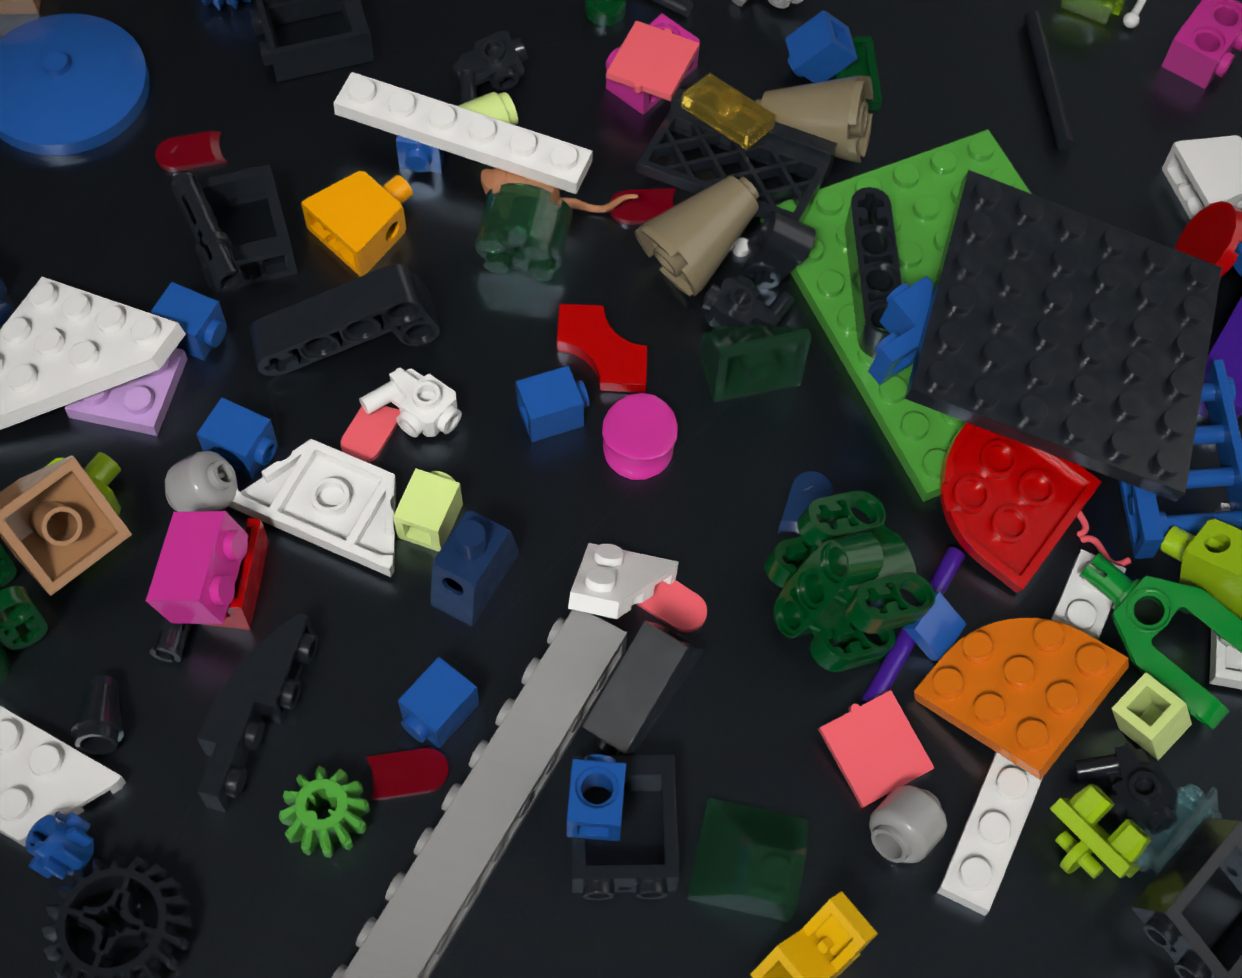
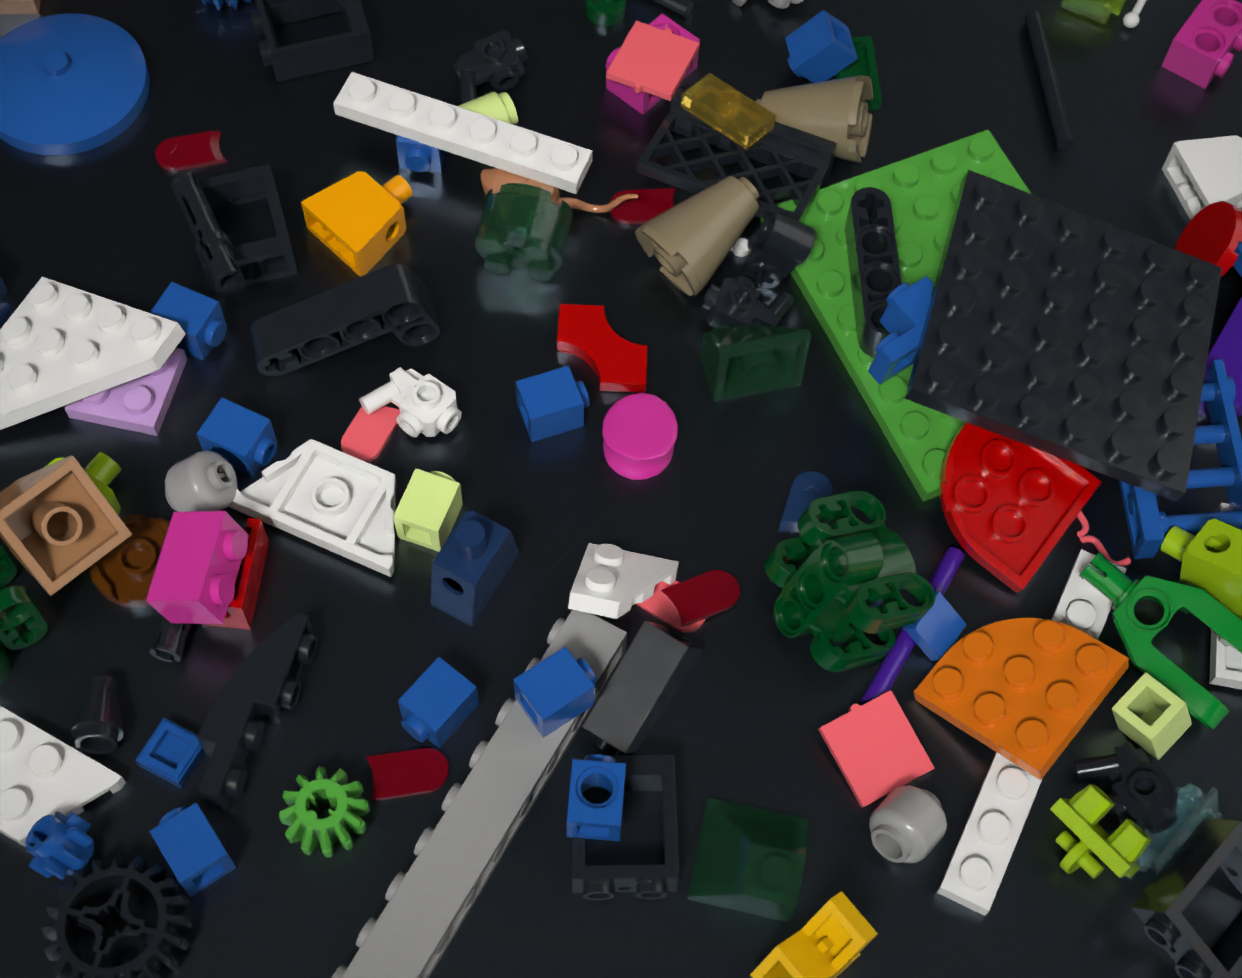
none -> reddish brown tile [89,514,170,608]
none -> blue tile [135,718,205,789]
none -> blue brick [149,802,236,897]
none -> blue brick [513,646,597,738]
none -> dark red piece [661,570,740,626]

